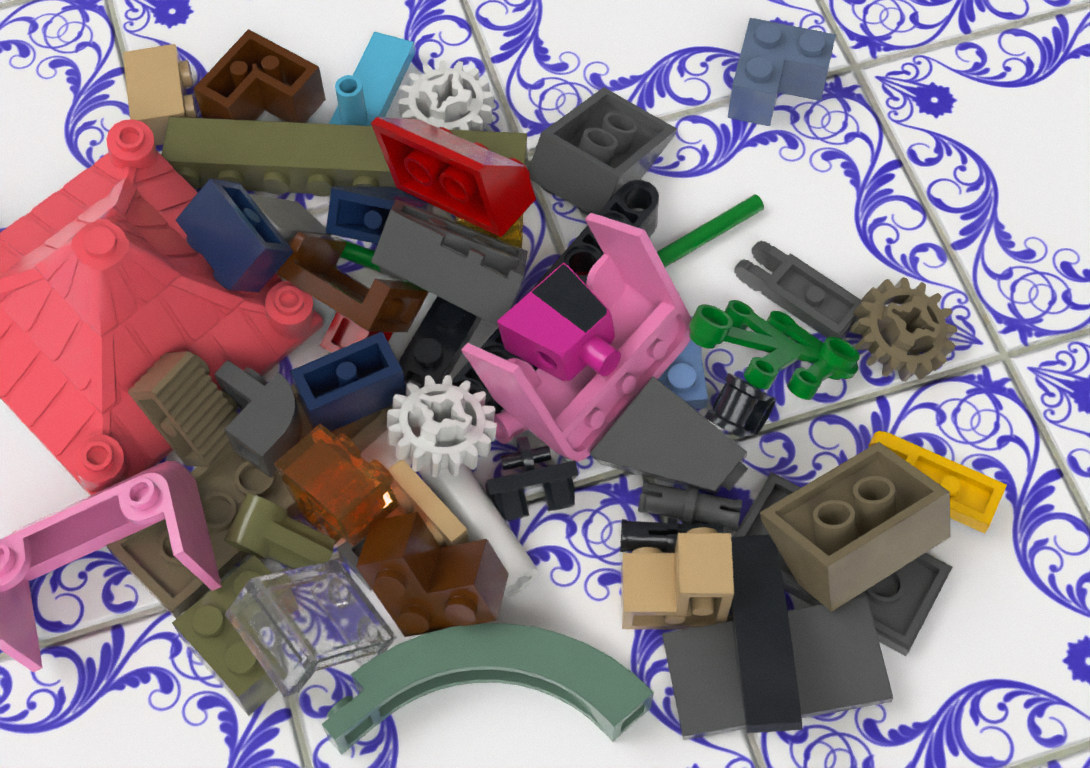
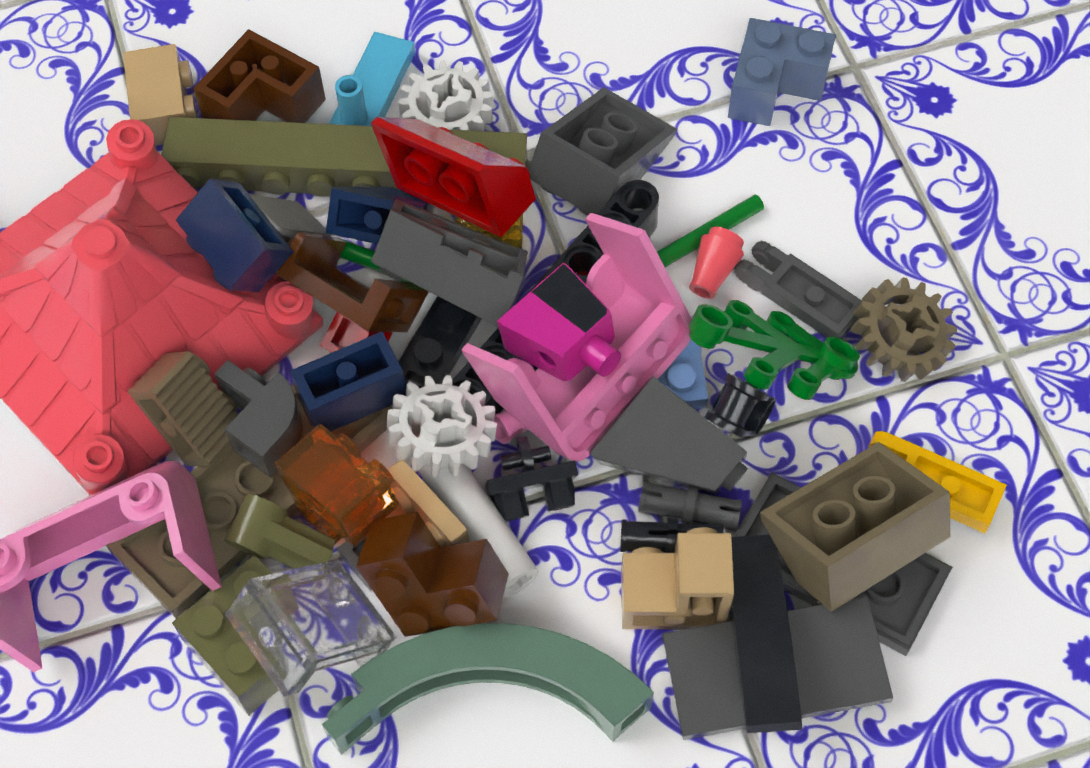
none -> coral cone [689,227,744,299]

